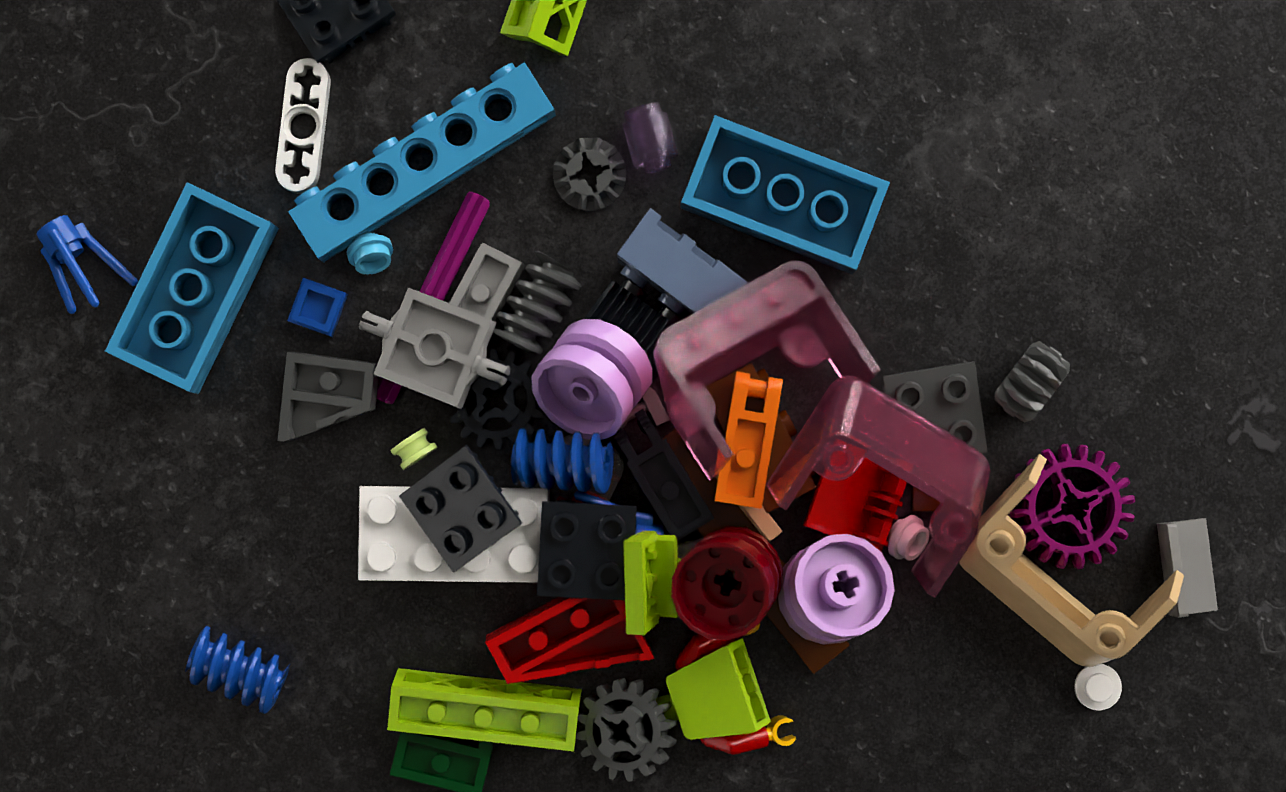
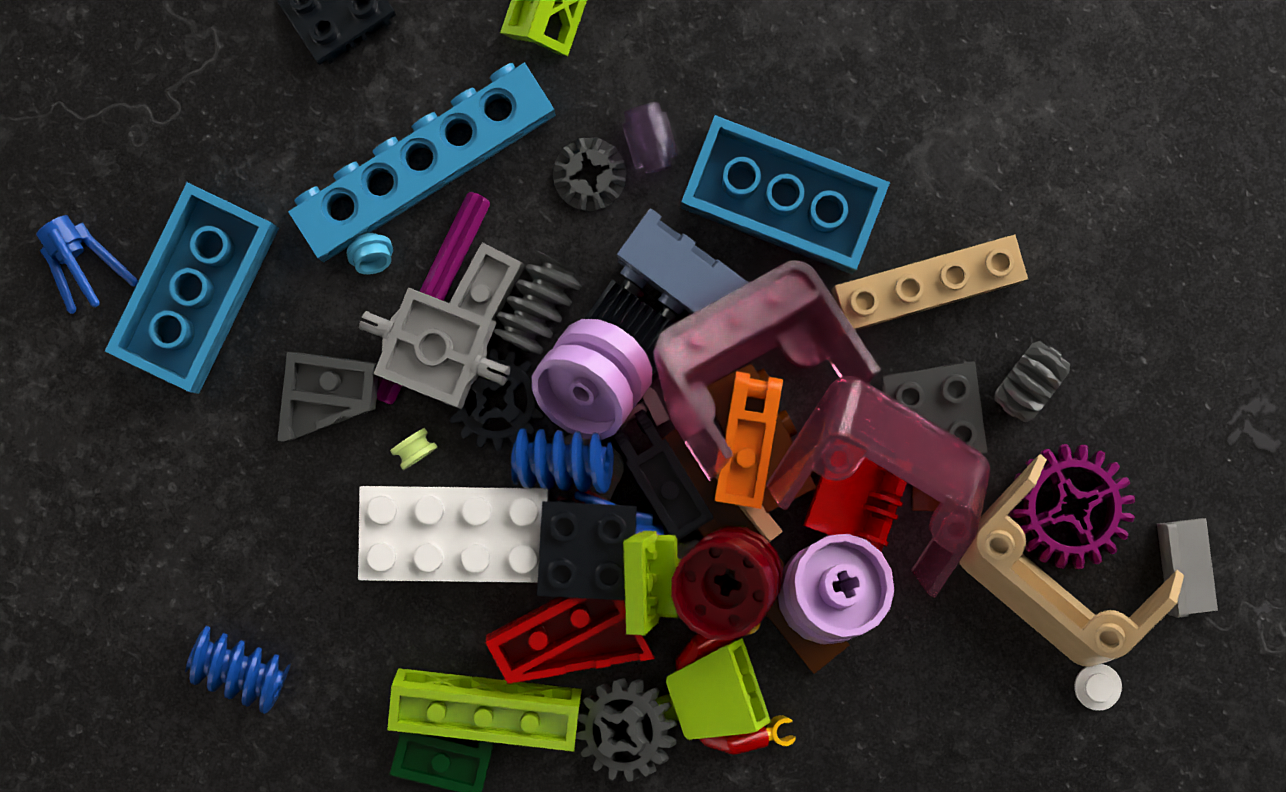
white beam [275,58,331,194] -> none
blue tile [287,278,348,337] -> none
black hinge [399,445,523,573] -> none
plate [887,515,930,561] -> none
none -> tan brick [831,234,1028,334]

